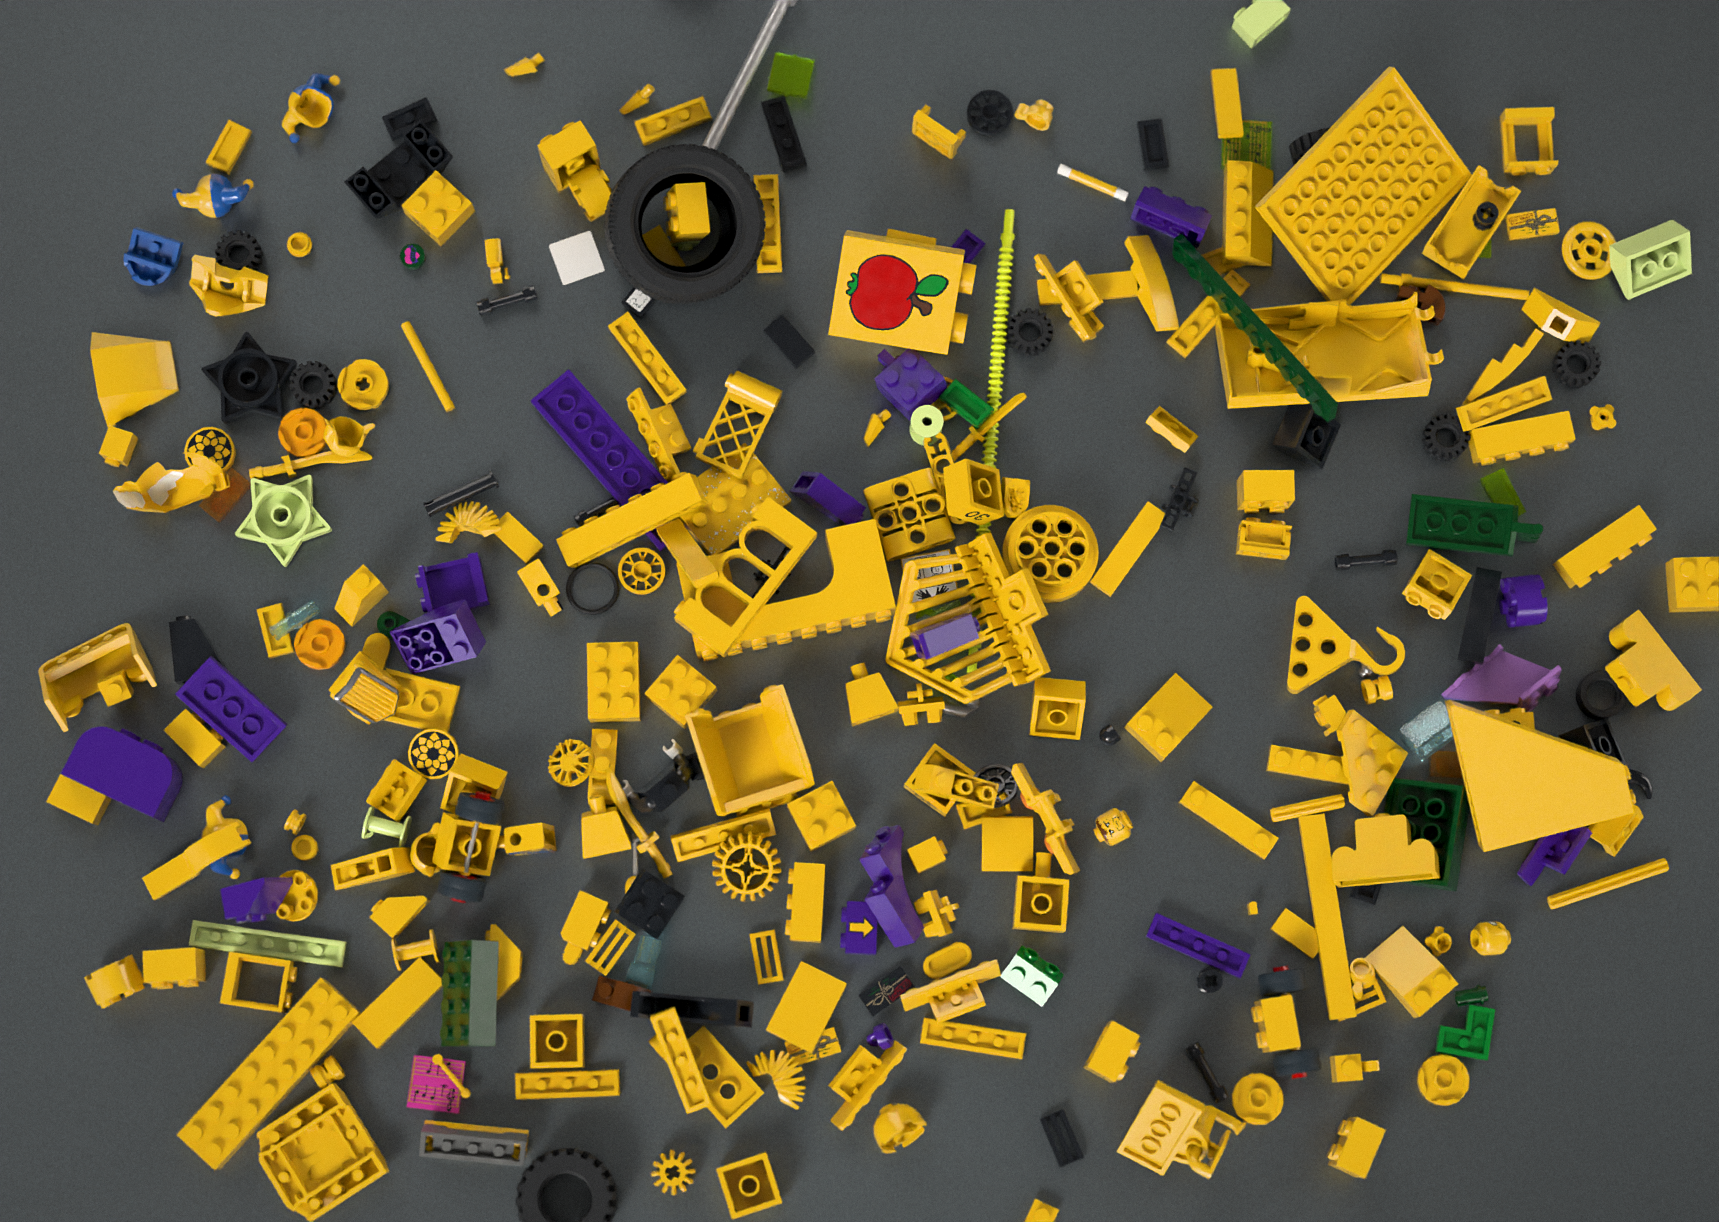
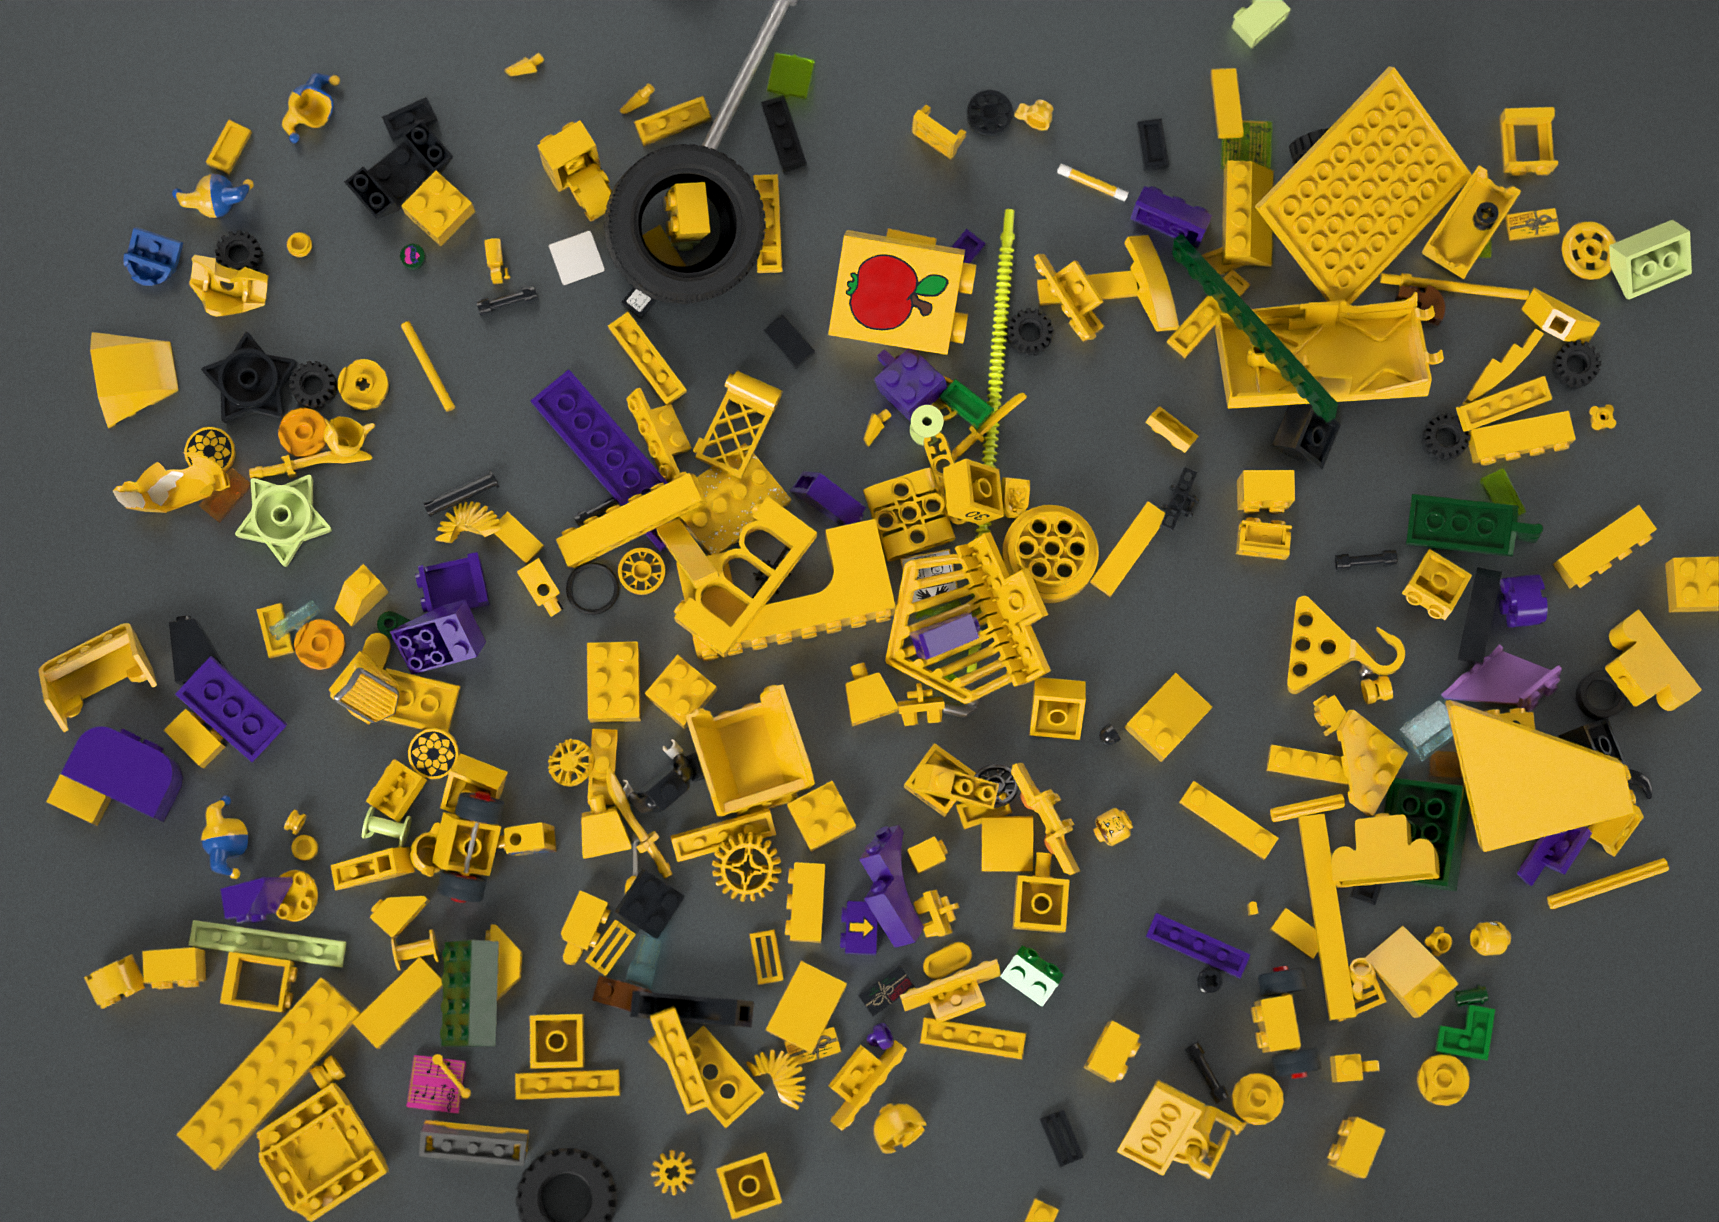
yellow brick [97,669,134,707] -> none
yellow brick [99,425,138,467] -> none
yellow piece [142,821,251,900] -> none

